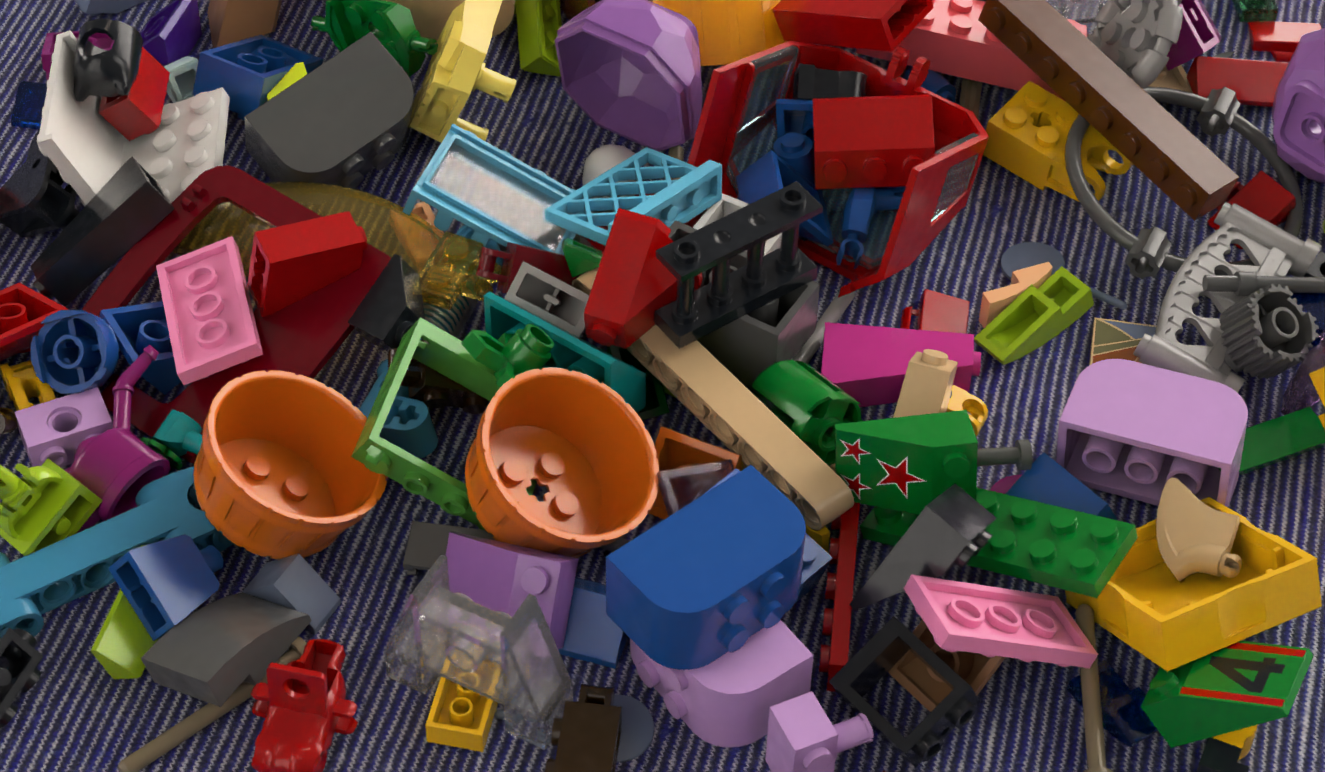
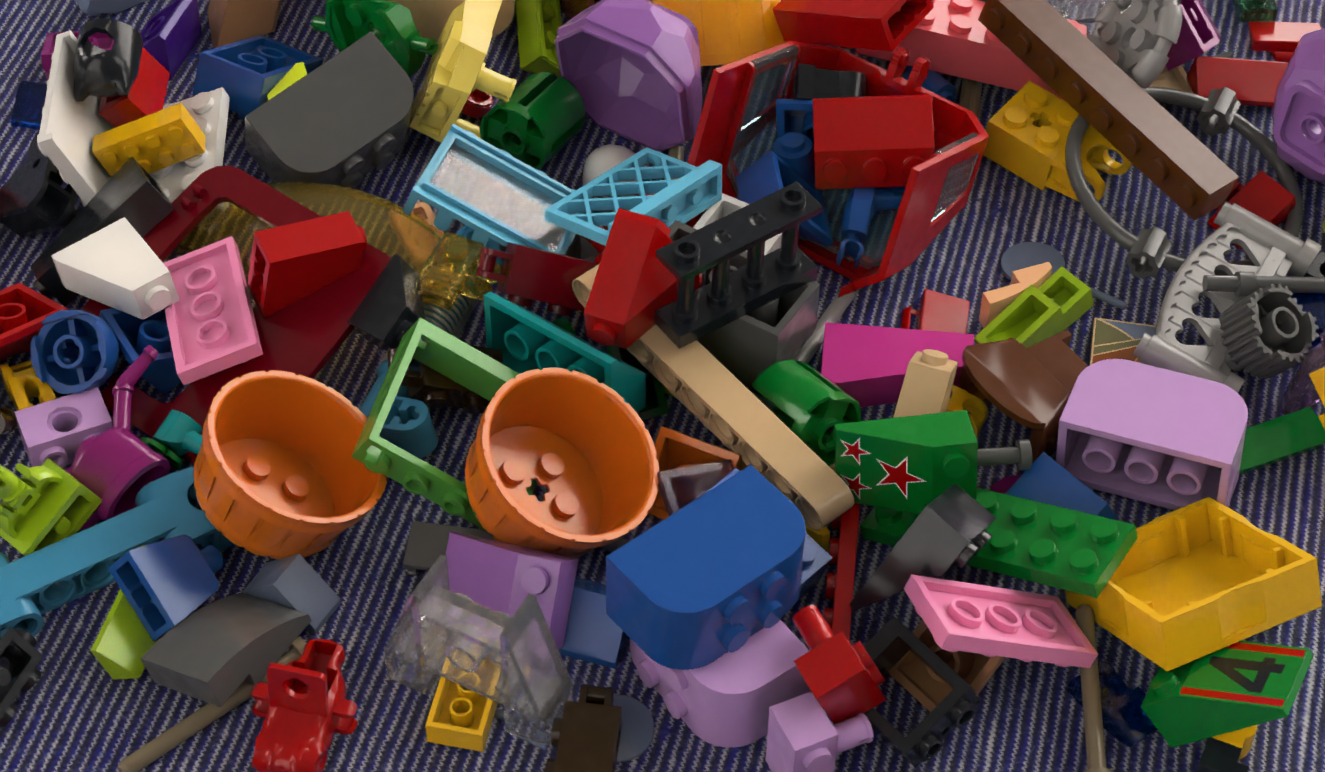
light aqua slope [163,56,198,103] -> none
green plant [461,324,554,388] -> none
light grey slope [504,261,589,338] -> none
green slope [562,238,603,278] -> none
tan arm [1156,478,1242,582] -> none
none -> white slope [51,217,180,320]
none -> yellow piece [92,102,206,178]
none -> red tile [461,89,493,118]
none -> green cylinder [479,72,586,170]
none -> red brick [793,605,886,724]
none -> reddish brown piece [959,329,1088,463]

